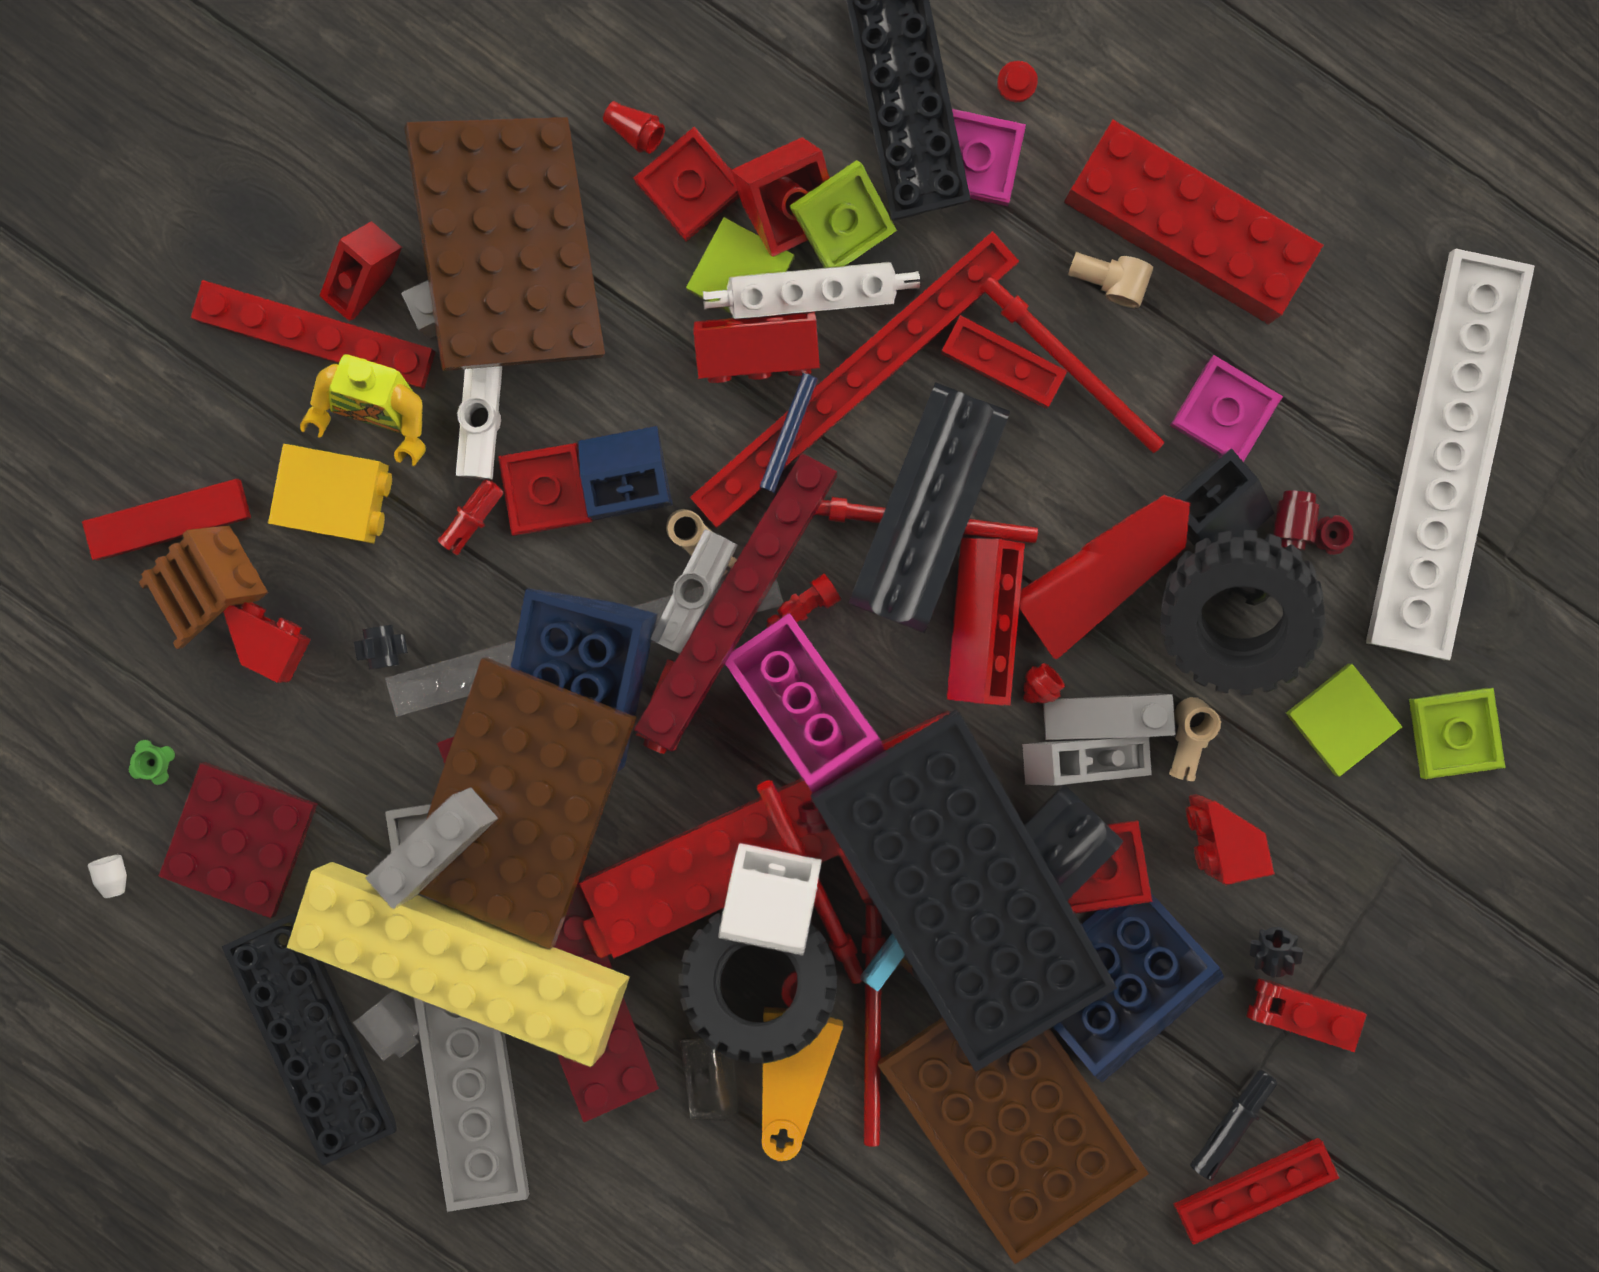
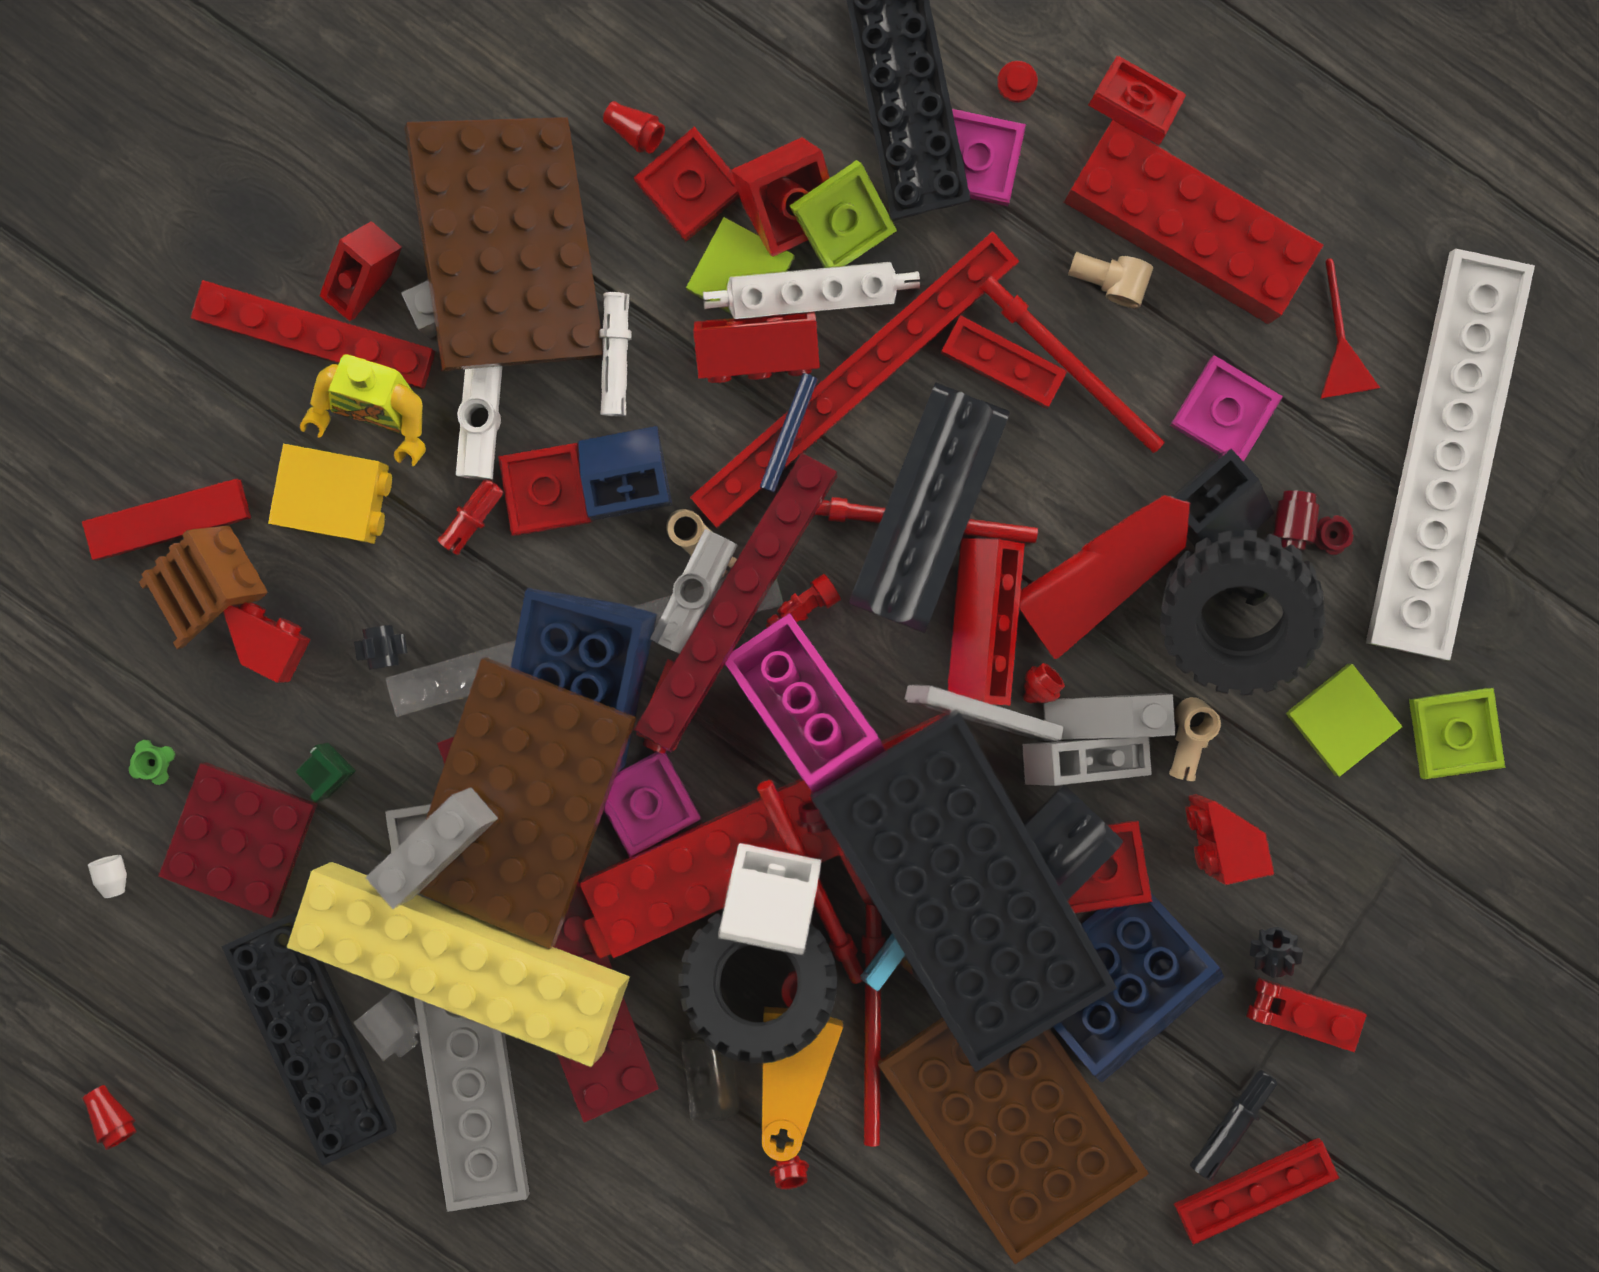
none -> red cone [82,1085,137,1150]
none -> dark green panel [295,743,356,803]
none -> white pin [599,292,632,417]
none -> dark pink tile [604,752,701,857]
none -> red plate [770,1155,809,1189]
none -> light grey tile [905,685,1064,742]
none -> red tile [1088,56,1186,145]
none -> red piece [1320,258,1380,399]

